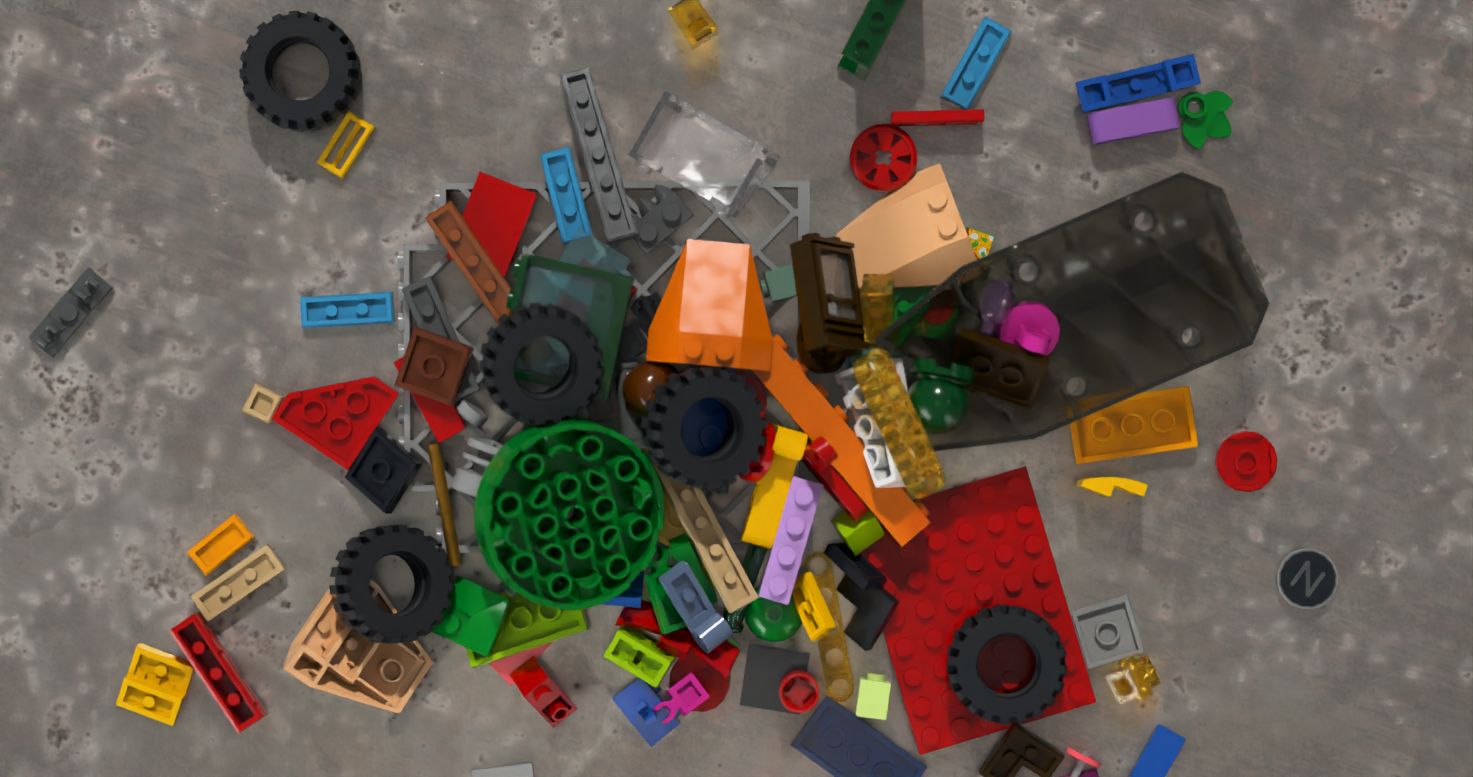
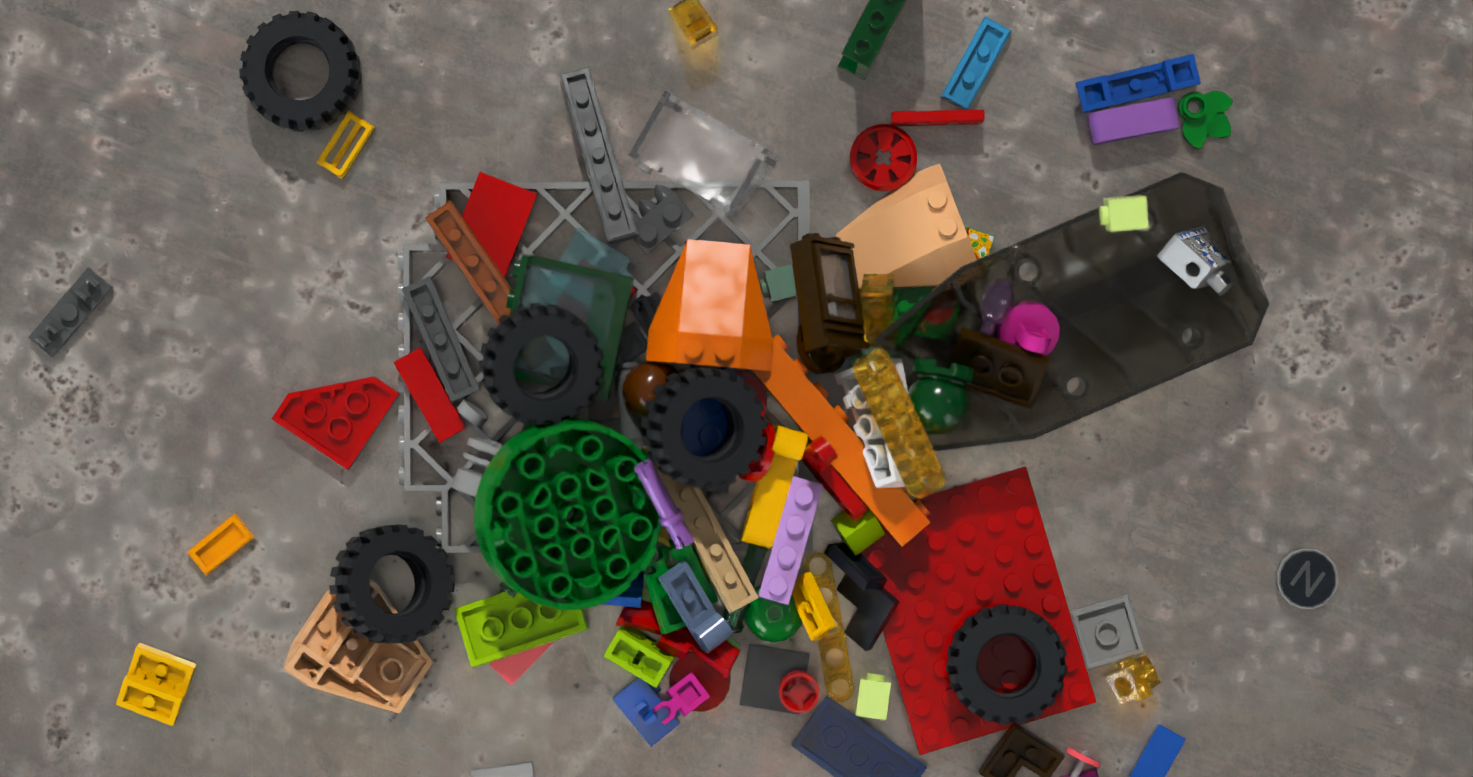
red brick [169,612,268,734] -> none
tan plate [191,544,285,622] -> none
tan tile [242,383,284,424] -> none
dark azure tile [300,292,395,328] -> none
black tile [344,427,423,514] -> none
copper tile [394,327,474,406] -> none
pearl gold bar [427,443,462,567] -> none
green plate [432,575,511,658] -> none
red slope [509,655,577,728] -> none
dark azure tile [539,147,593,245] -> none
light orange plate [1066,386,1198,464] -> none
yellow slope [1075,476,1148,497] -> none
red tile [1215,431,1278,492] -> none
none -> medium lavender pin [634,459,694,549]
none -> yellowish green brick [1099,195,1149,232]
none -> light grey torso [1157,226,1233,296]

